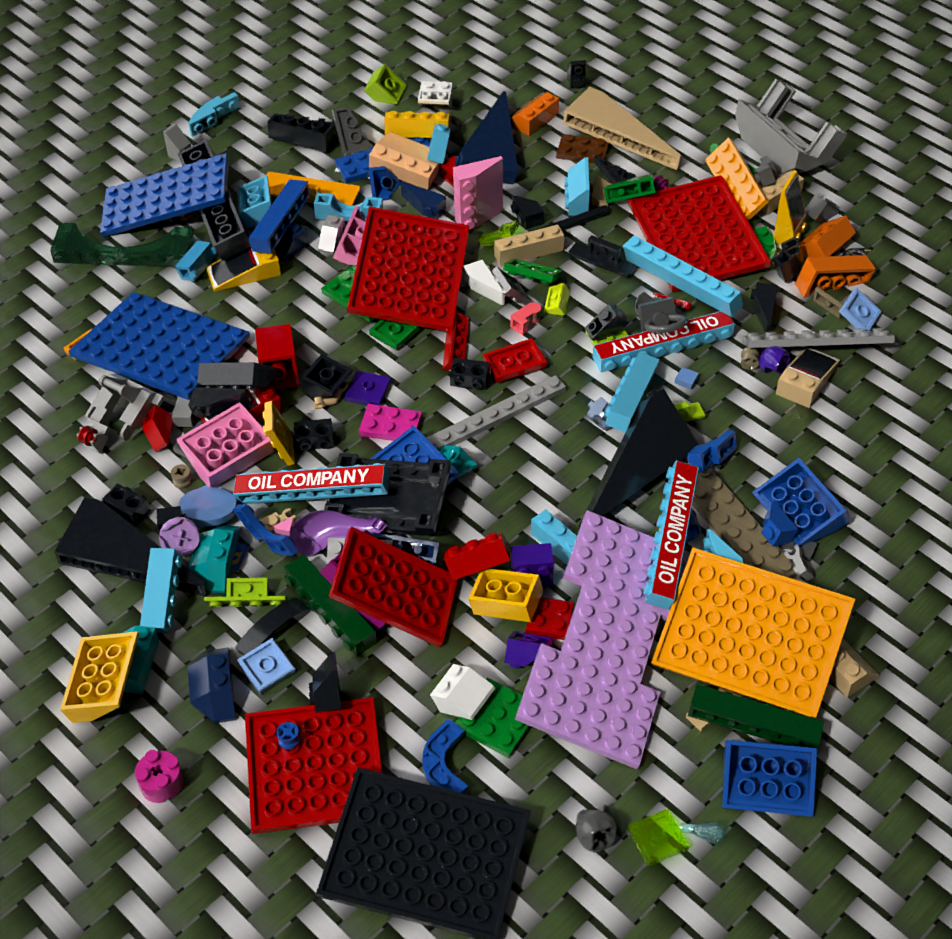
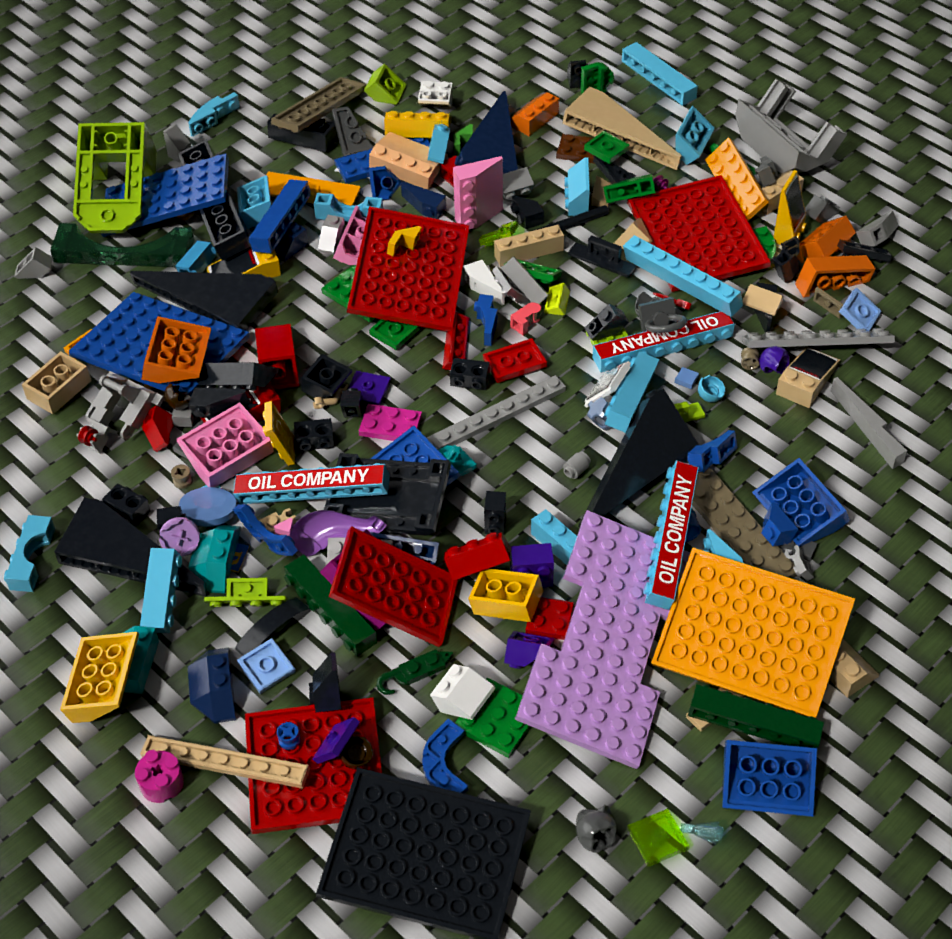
none -> medium azure arch [4,515,55,592]
none -> light grey slope [14,247,53,279]
none -> tan brick [22,351,91,414]
none -> lime bracket [73,122,157,233]
none -> black slope [130,271,279,330]
none -> tan tile [140,735,310,788]
none -> orange slope [141,316,211,383]
none -> dark brown hair [164,384,191,410]
none -> dark tan plate [271,77,367,133]
none -> dark purple plate [312,717,360,764]
none -> black slope [340,388,363,418]
none -> dark brown hair [340,735,373,770]
none -> dark green plate [376,649,453,695]
none -> yellow slope [387,226,422,256]
none -> bright green slope [454,124,473,156]
none -> blue slope [474,294,498,346]
none -> black brick [484,491,506,535]
none -> light grey tile [501,256,549,305]
none -> light grey slope [503,167,534,200]
none -> light grey brick [563,452,591,479]
none -> green slope [581,62,614,94]
none -> green plate [584,131,629,164]
none -> piece [584,361,631,408]
none -> tan slope [614,218,652,249]
none -> medium azure brick [622,42,698,106]
none -> medium azure slope [675,106,715,165]
none -> medium azure hair [697,375,725,403]
none -> tan slope [742,284,783,316]
none -> light grey slope [831,377,907,469]
none -> black plate [837,240,892,262]
none -> light grey slope [856,210,899,246]

